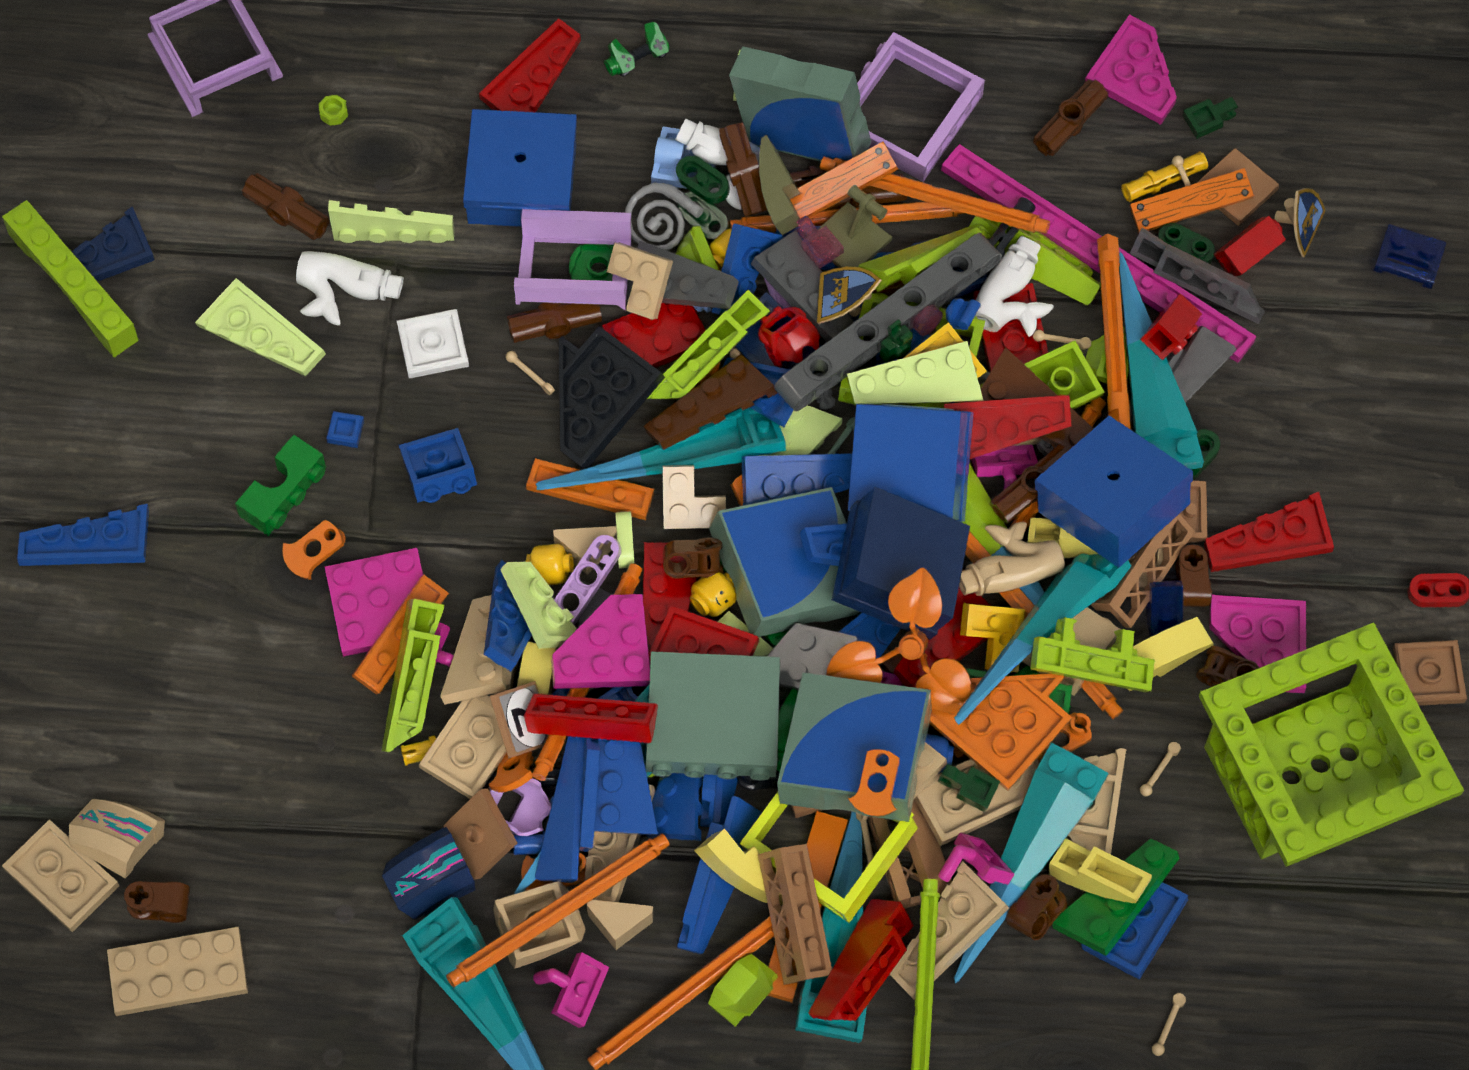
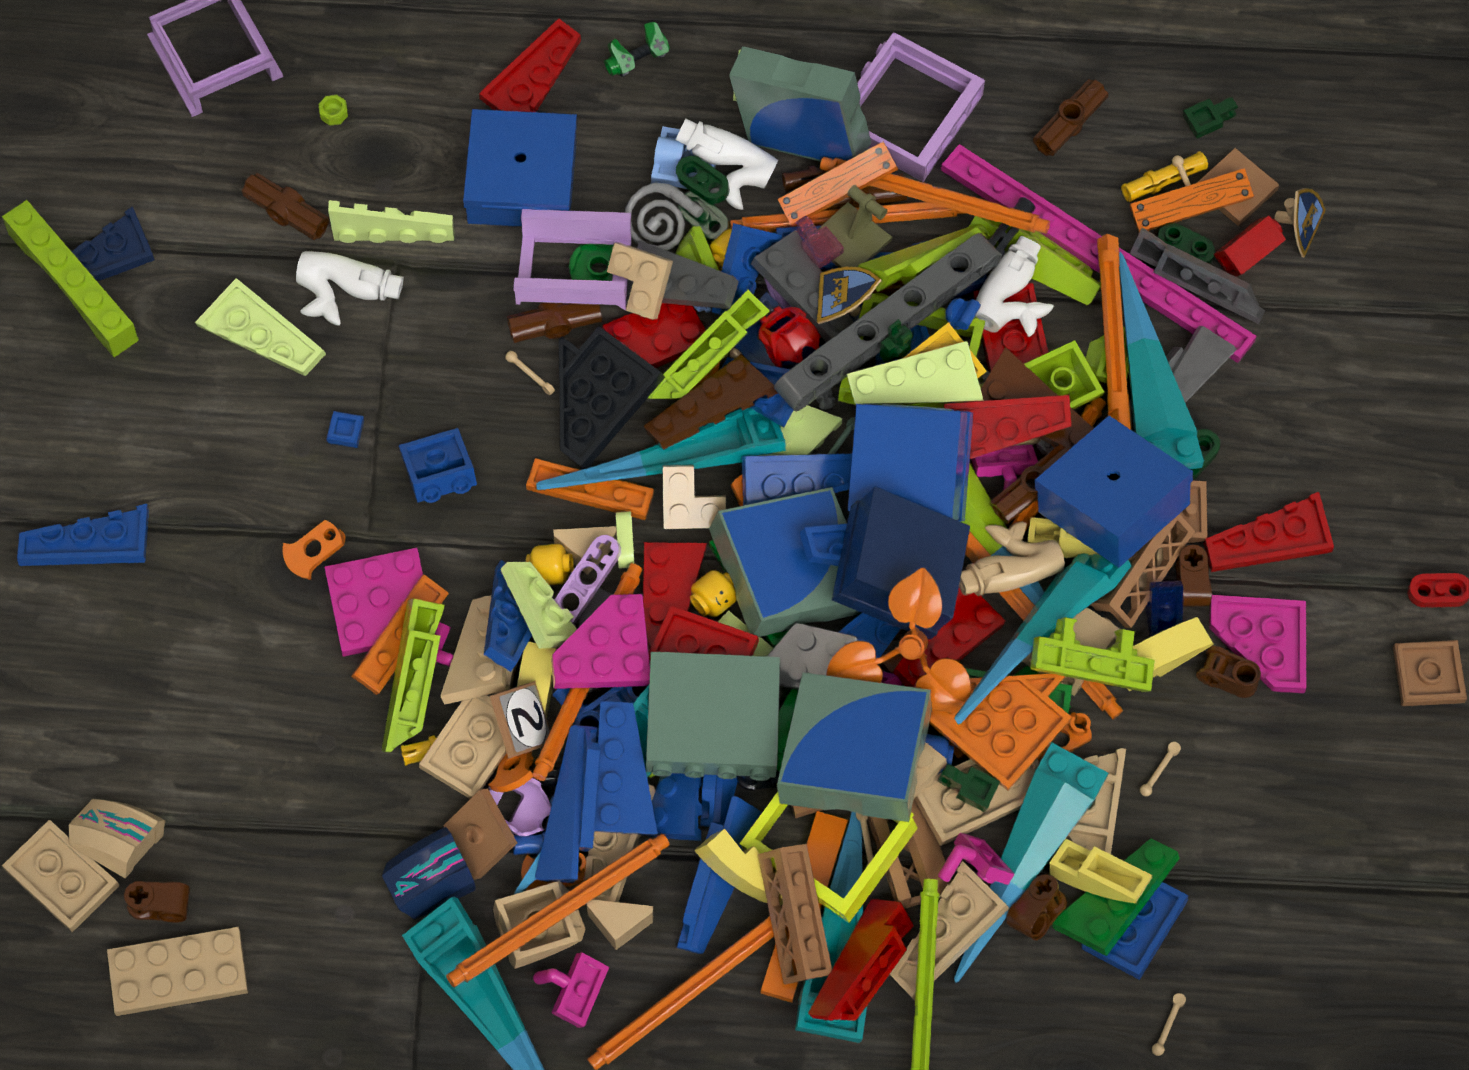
green arch [235,435,326,536] -> none
white plate [397,309,469,379] -> none
red slope [524,694,658,743] -> none
reddish brown piece [663,538,723,579] -> none
lime slope [708,954,778,1027] -> none
reddish brown piece [719,122,767,217] -> none
olive slope [759,135,803,235] -> none
orange piece [848,749,900,816] -> none
clear pink tile [913,305,943,336] -> none
yellow plate [960,603,1025,672] -> none
tan hinge [1033,330,1091,350] -> none
dark pink plate [1085,14,1177,125] -> none
red brick [1140,293,1202,360] -> none
lime plate [1199,623,1464,867] -> none
clear blue plate [1373,224,1447,289] -> none

